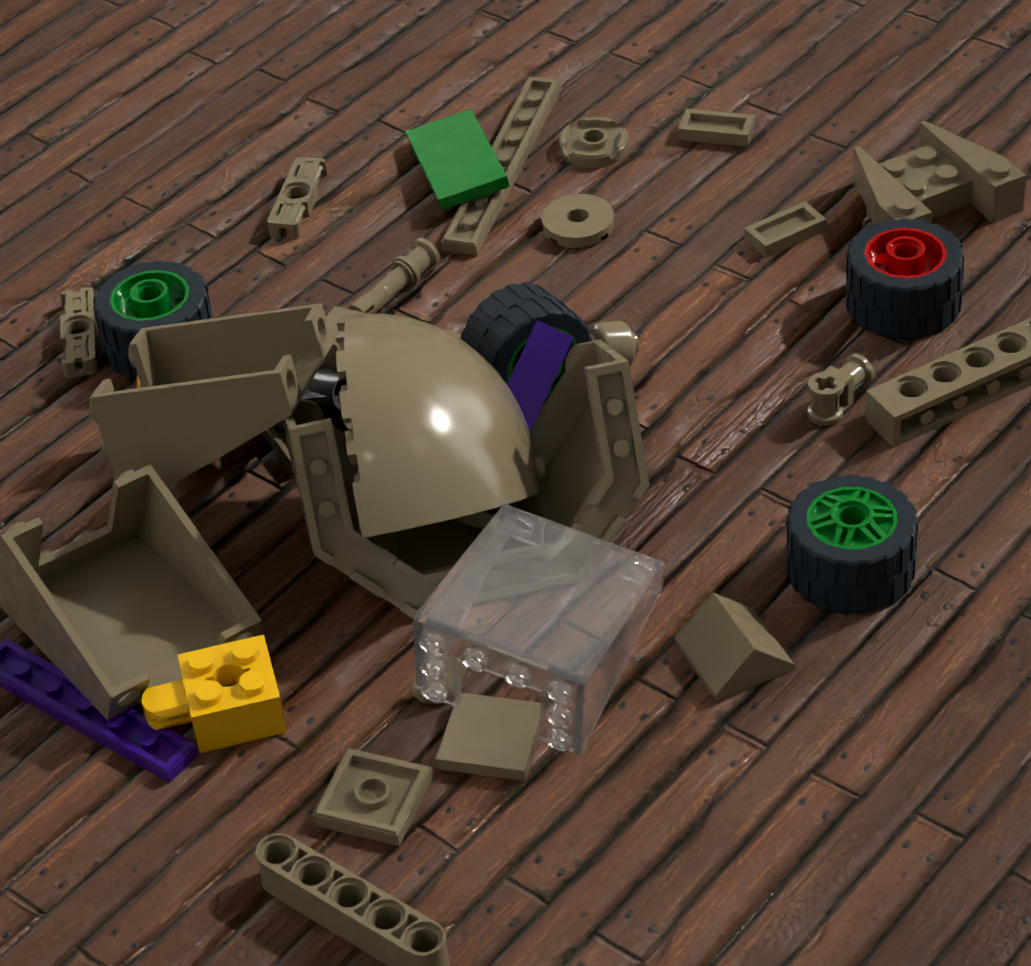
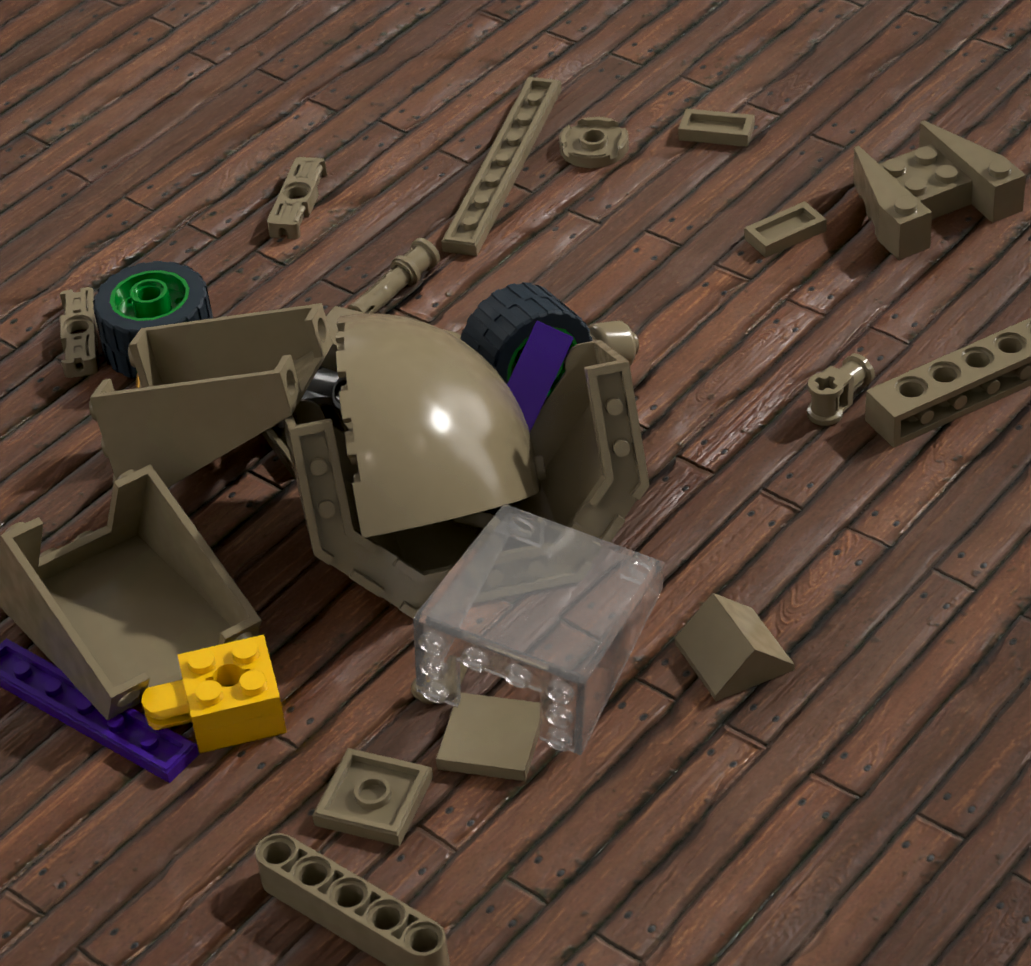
green tile [406,109,510,210] -> none
dark tan tile [541,194,615,248] -> none
black wheel [787,475,918,614] -> none
black wheel [846,219,965,339] -> none

